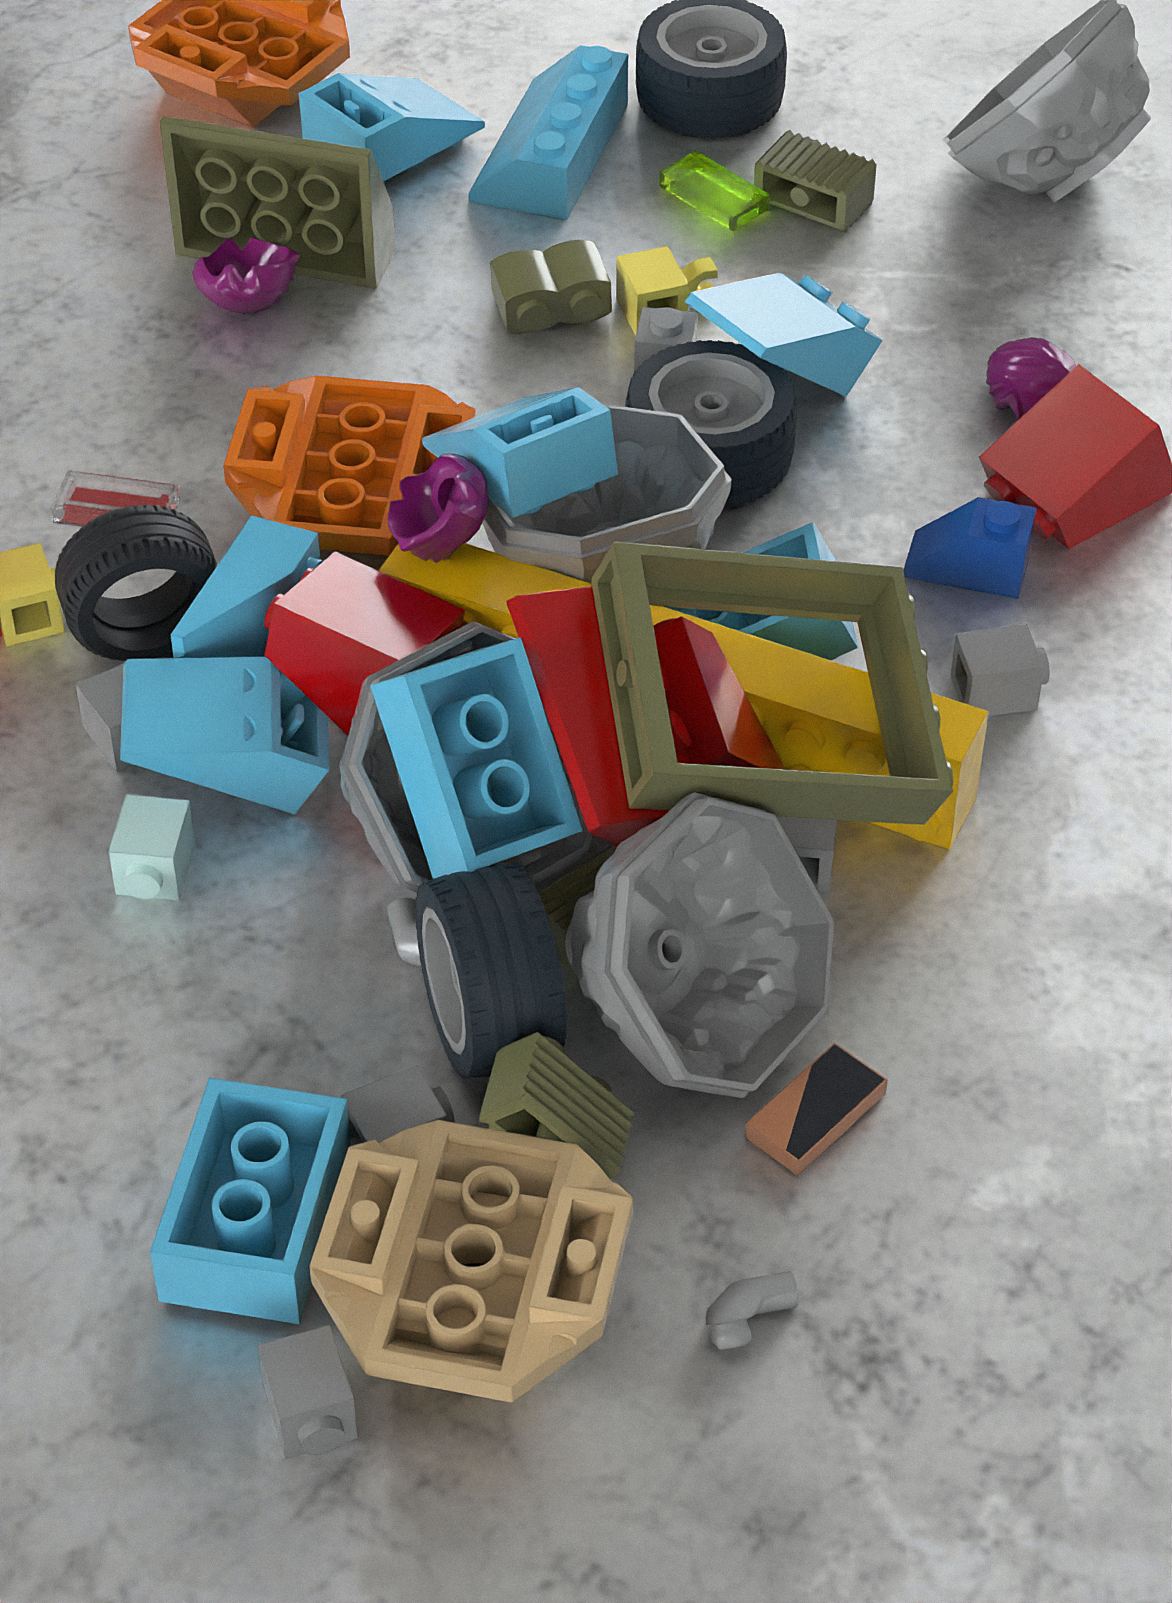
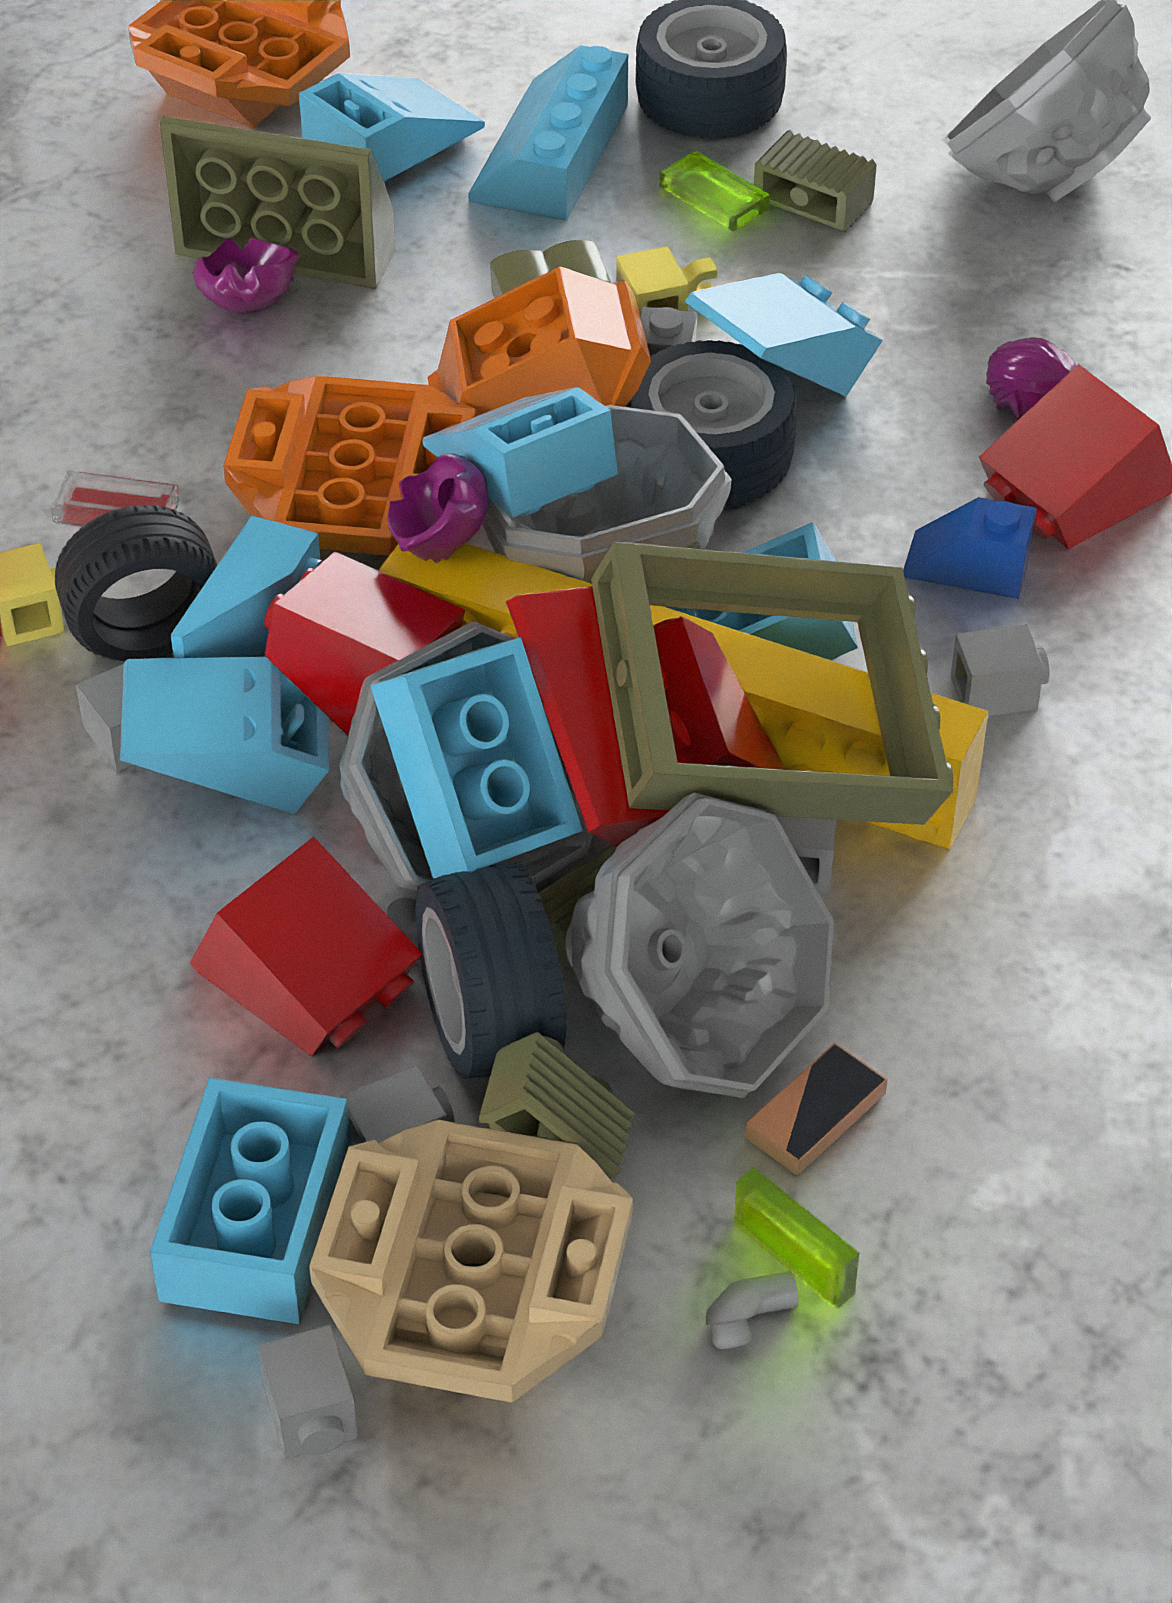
light aqua brick [108,794,195,901] -> none
none -> red slope [189,836,423,1057]
none -> orange piece [427,266,651,417]
none -> clear neon green tile [734,1167,860,1308]

